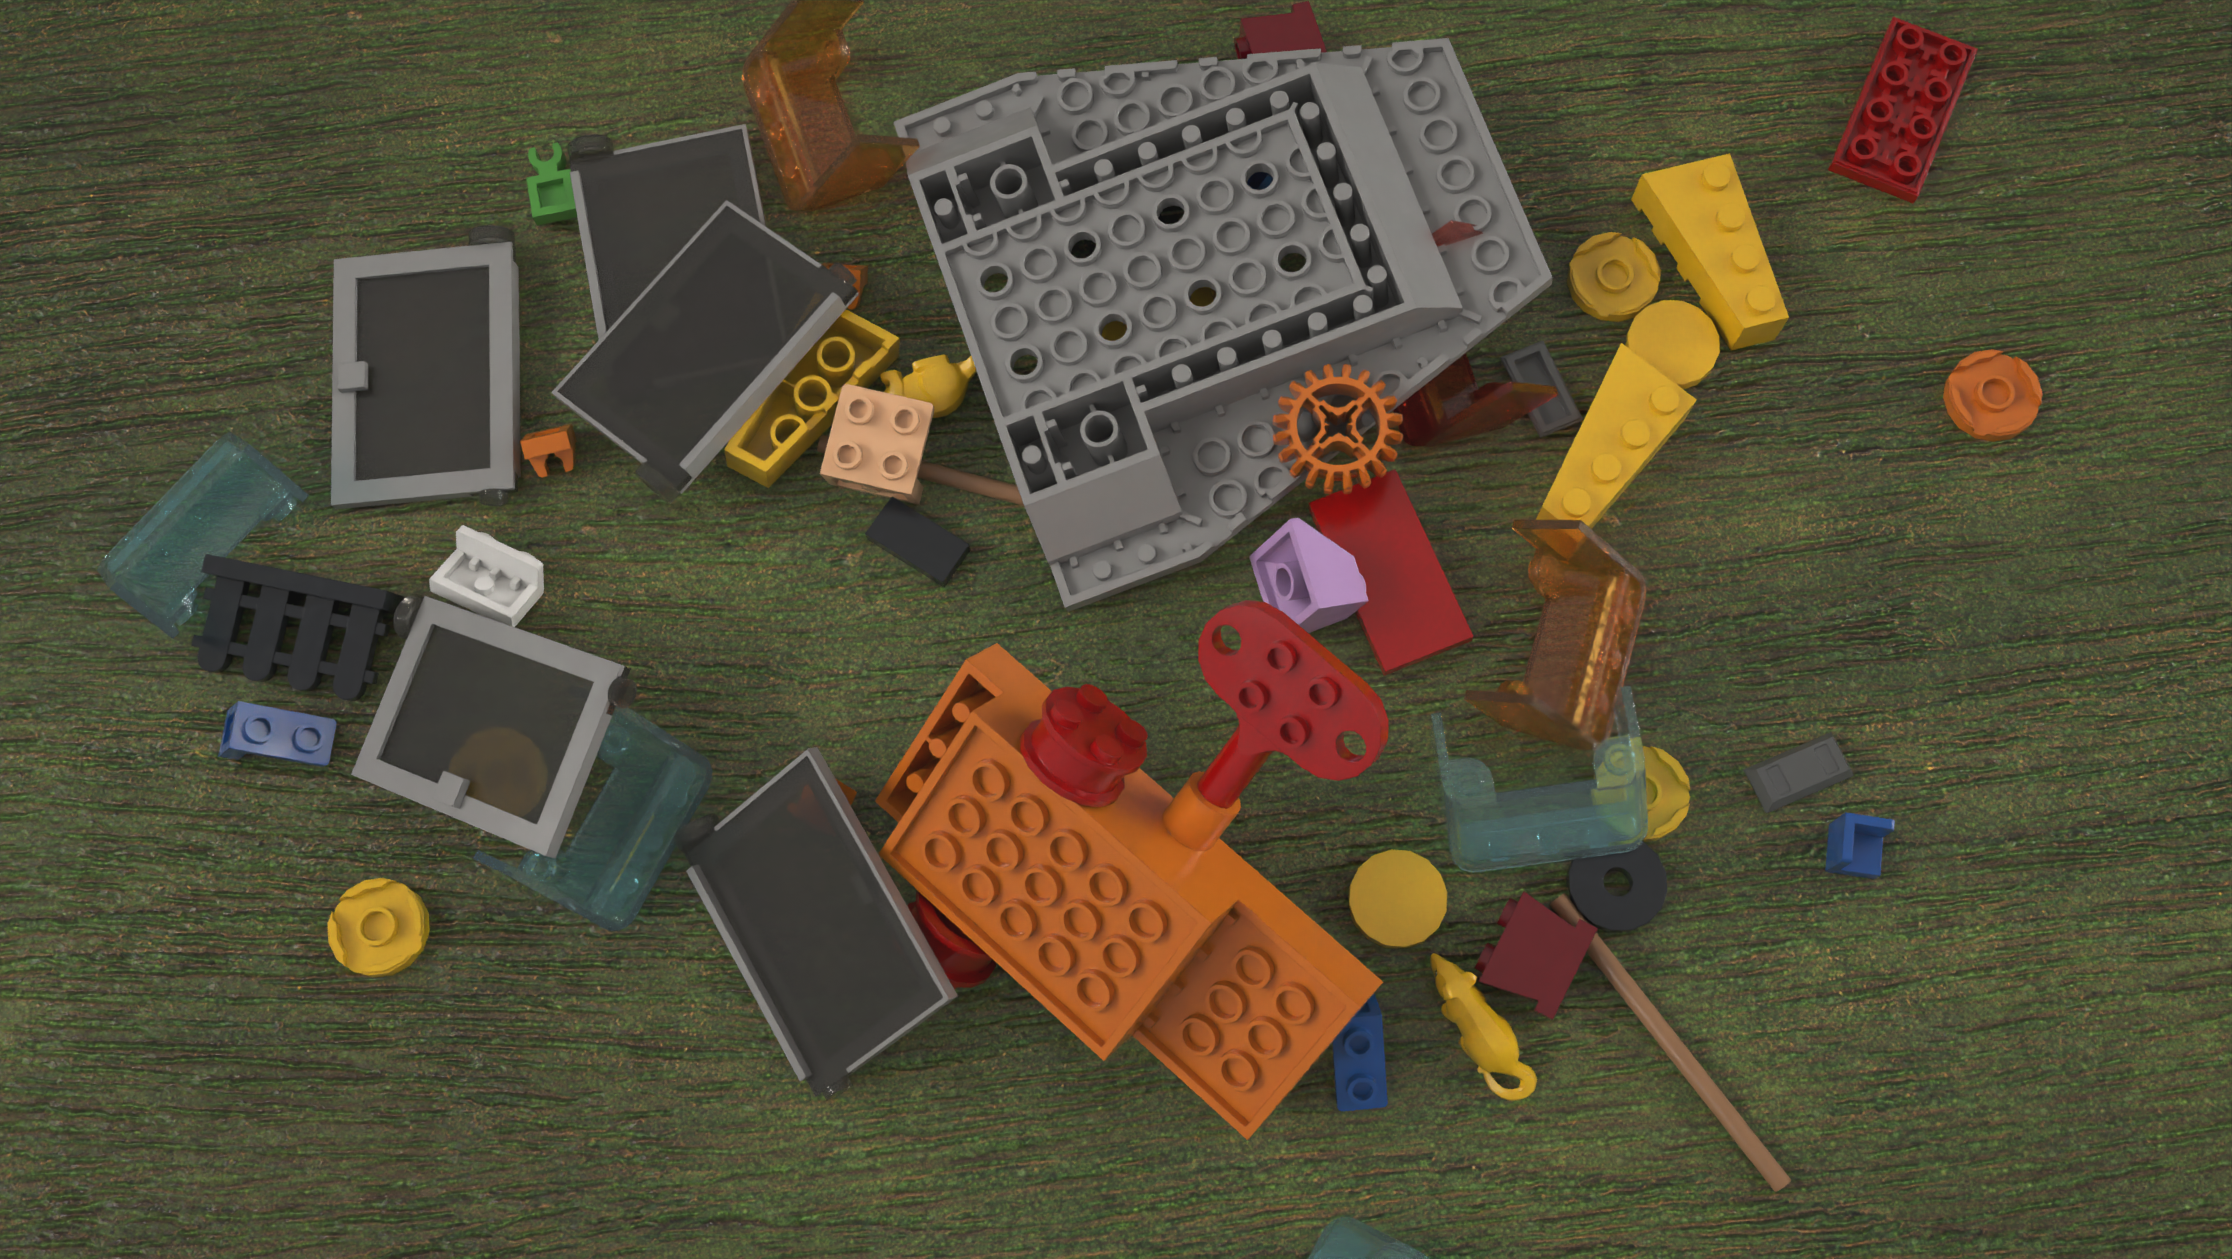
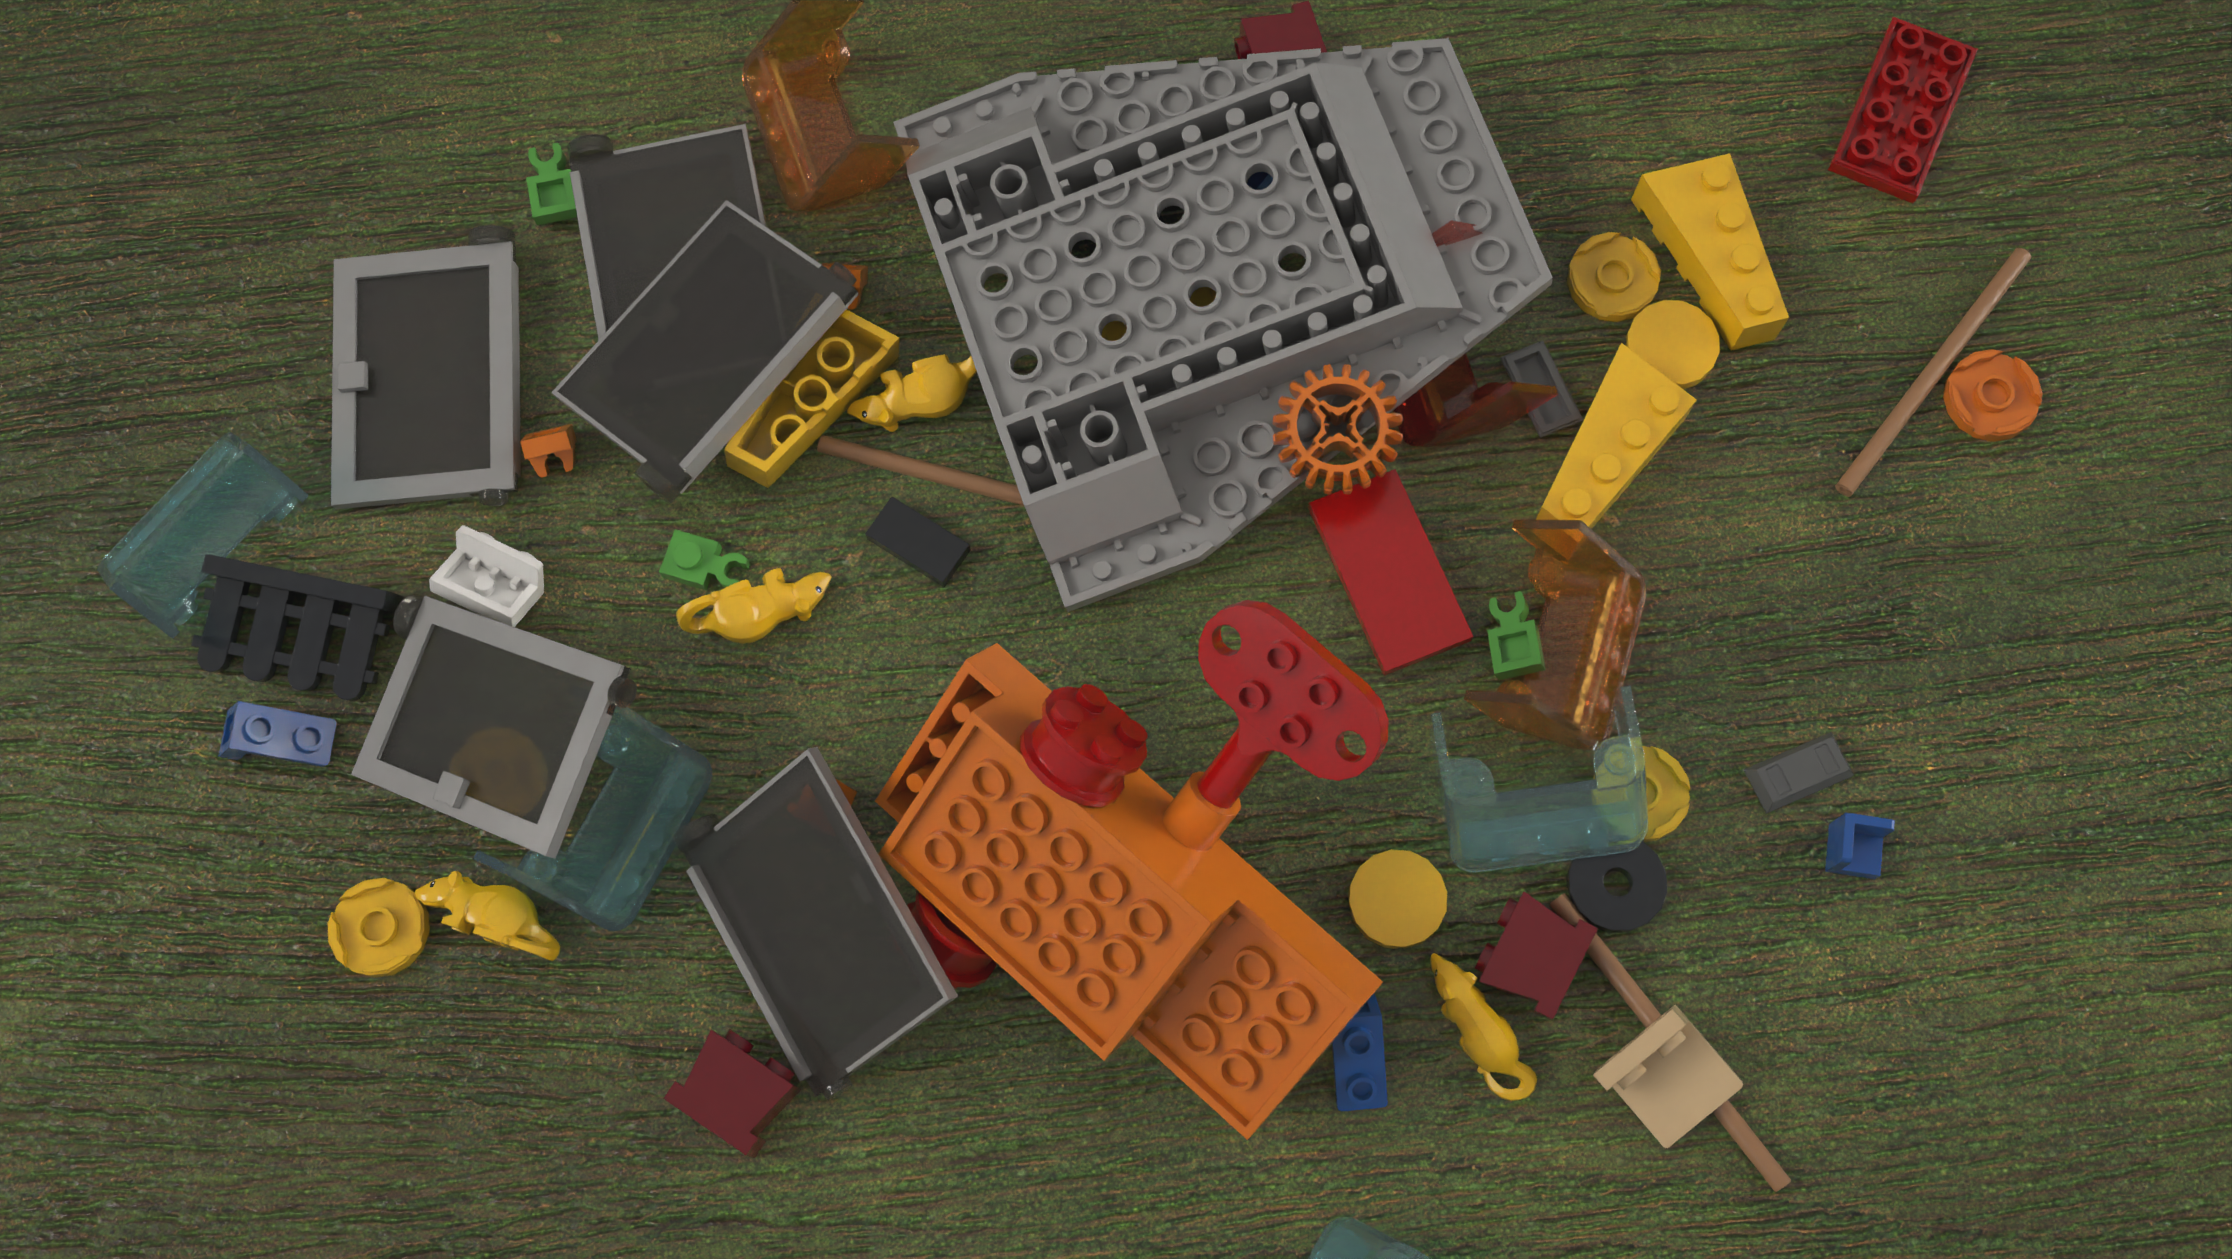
light nougat bracket [820,384,934,505] -> none
lavender slope [1249,518,1369,633] -> none
none -> yellow animal [415,871,560,961]
none -> bright green plate [659,529,750,591]
none -> dark red hips [663,1029,801,1158]
none -> yellow animal [676,568,832,644]
none -> bright green plate [1487,591,1546,680]
none -> tan bracket [1593,1004,1743,1148]
none -> medium nougat piece [1835,247,2031,497]

